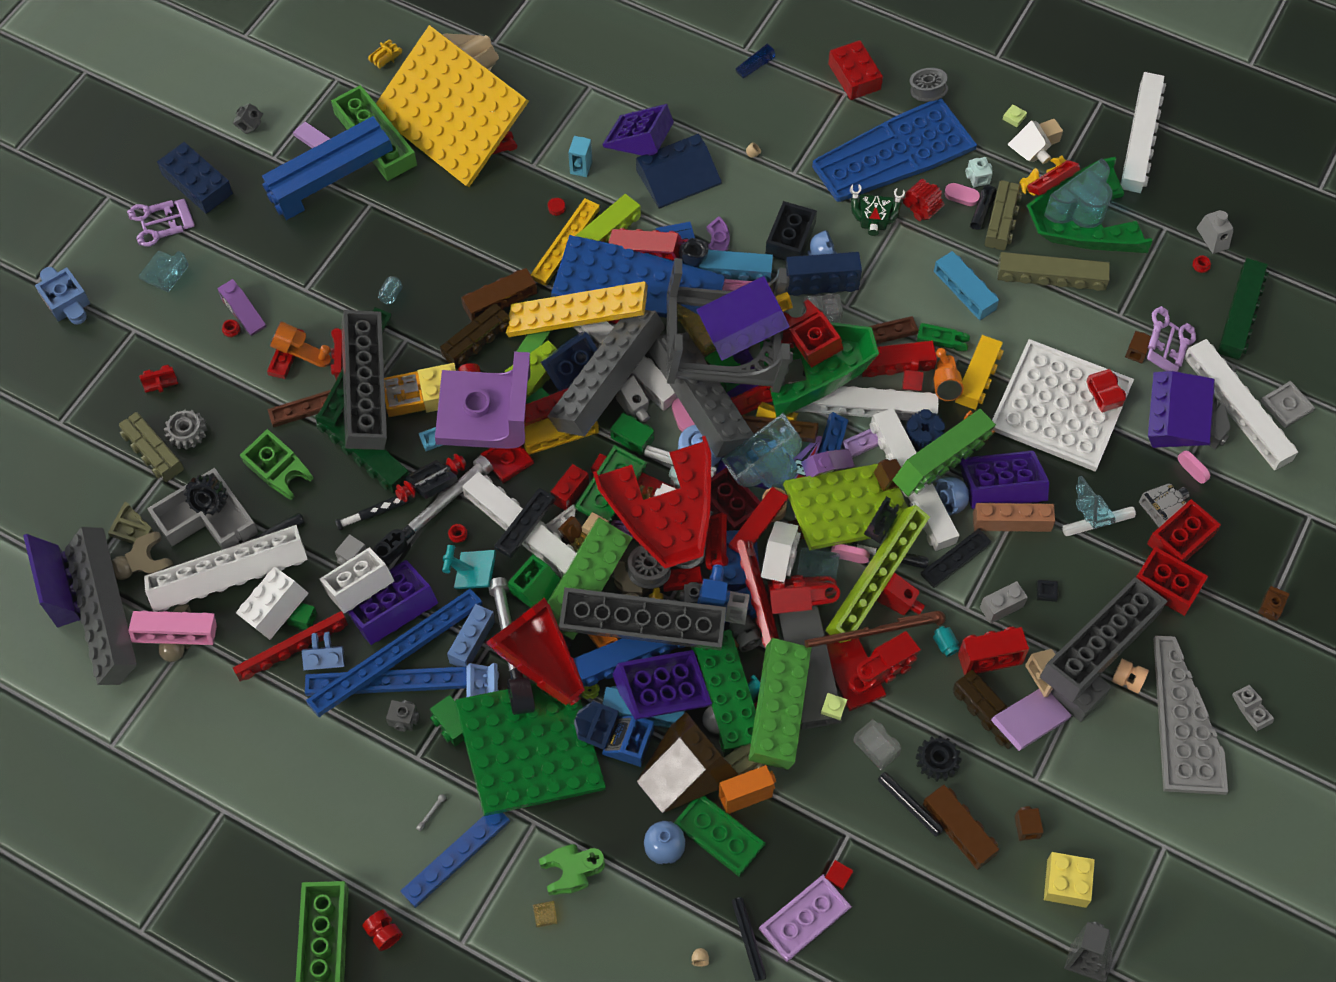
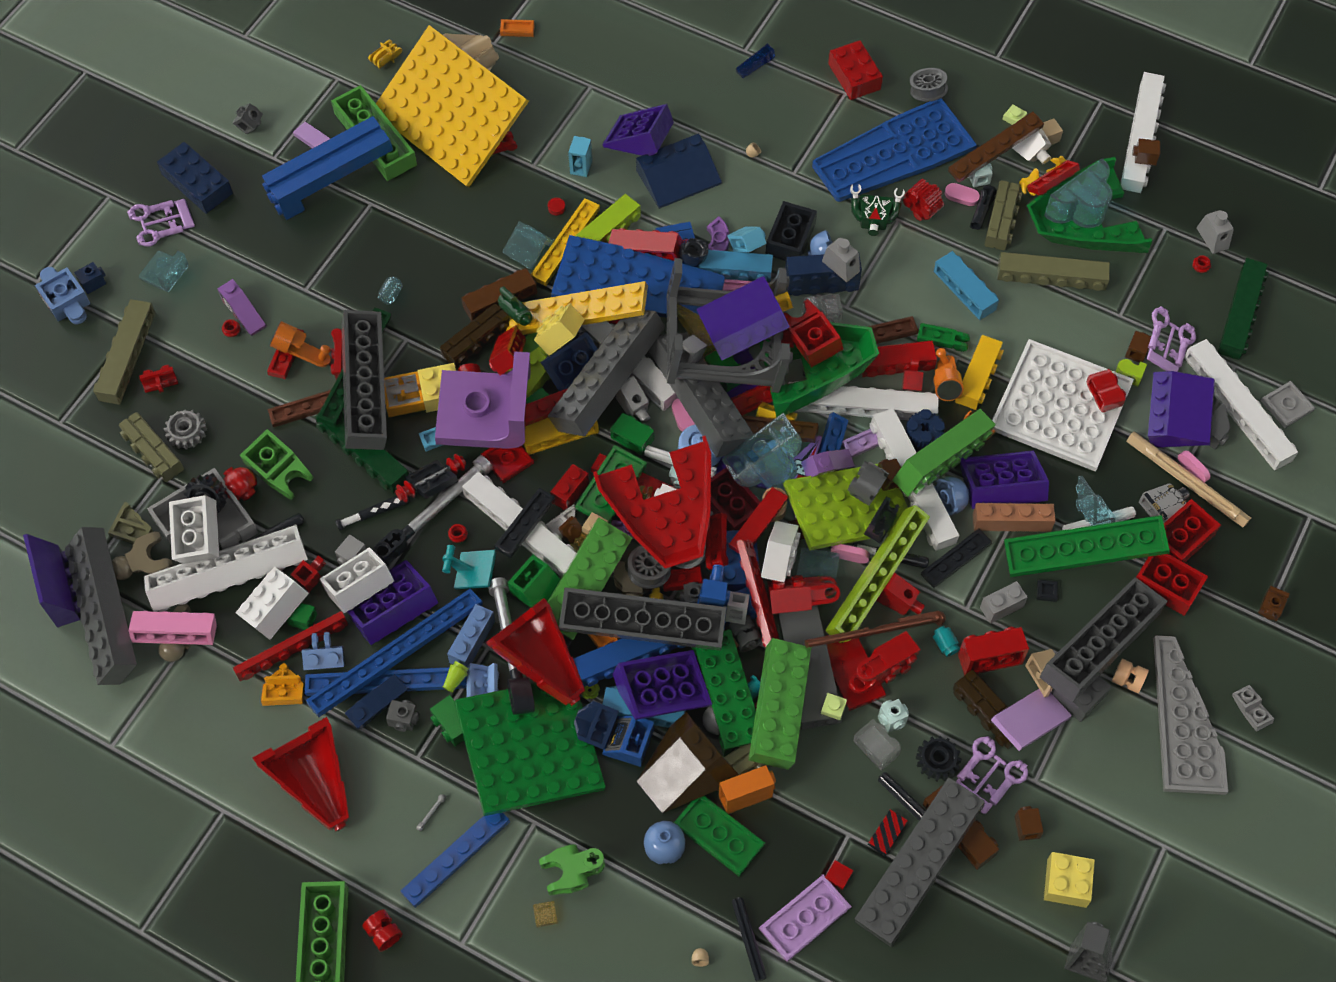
none -> dark blue brick [74,262,106,295]
none -> olive brick [93,299,156,405]
none -> white brick [169,495,219,564]
none -> red plant [223,467,257,501]
none -> red cone [252,717,349,832]
none -> light orange slope [261,663,304,706]
none -> red brick [290,555,326,593]
none -> dark blue slope [345,674,408,729]
none -> lime cone [442,661,469,693]
none -> red brick [489,325,527,376]
none -> dark green piece [498,286,532,326]
none -> orange tile [500,19,535,37]
none -> clear light blue bracket [502,221,555,269]
none -> light yellow brick [534,303,584,356]
none -> light grey brick [680,335,707,364]
none -> medium azure brick [727,227,767,253]
none -> light grey torso [822,238,860,282]
none -> dark grey brick [848,461,890,506]
none -> dark grey brick [855,777,985,948]
none -> tile [868,809,908,856]
none -> light aqua brick [878,699,909,733]
none -> reddish brown plate [948,112,1044,183]
none -> lavender piece [956,736,1028,814]
none -> green plate [1004,515,1170,577]
none -> lime leg [1115,359,1147,387]
none -> tan piece [1126,431,1251,527]
none -> reddish brown brick [1132,138,1160,166]

